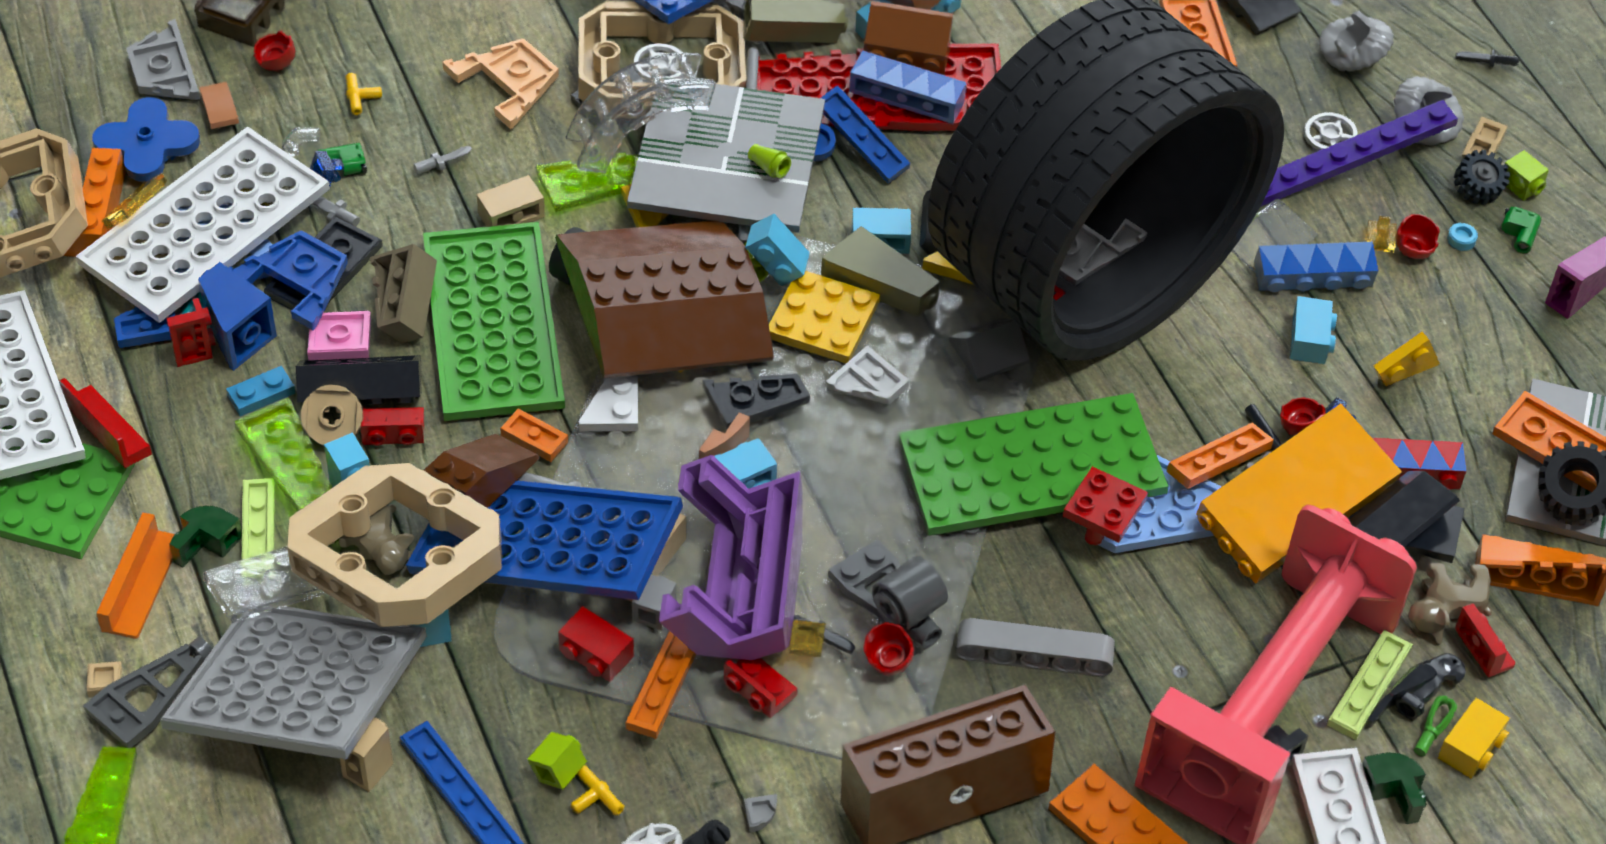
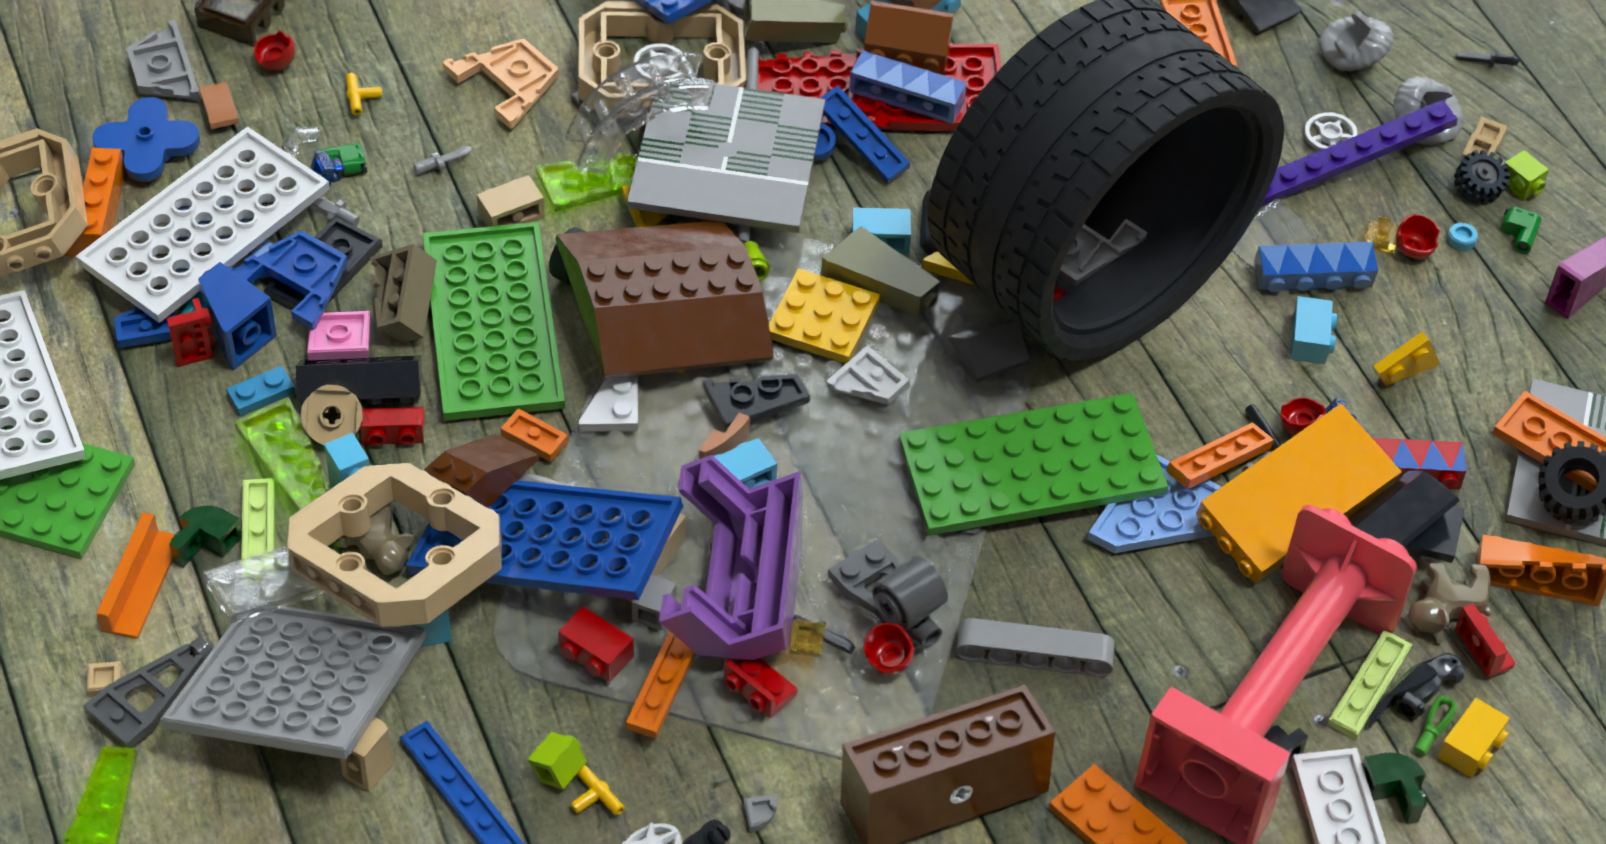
red panel [59,378,152,468] -> none
clear yellow tile [101,173,167,229] -> none
medium azure brick [745,214,810,286] -> none
lime cone [748,144,791,178] -> none
red plate [1063,466,1148,545] -> none

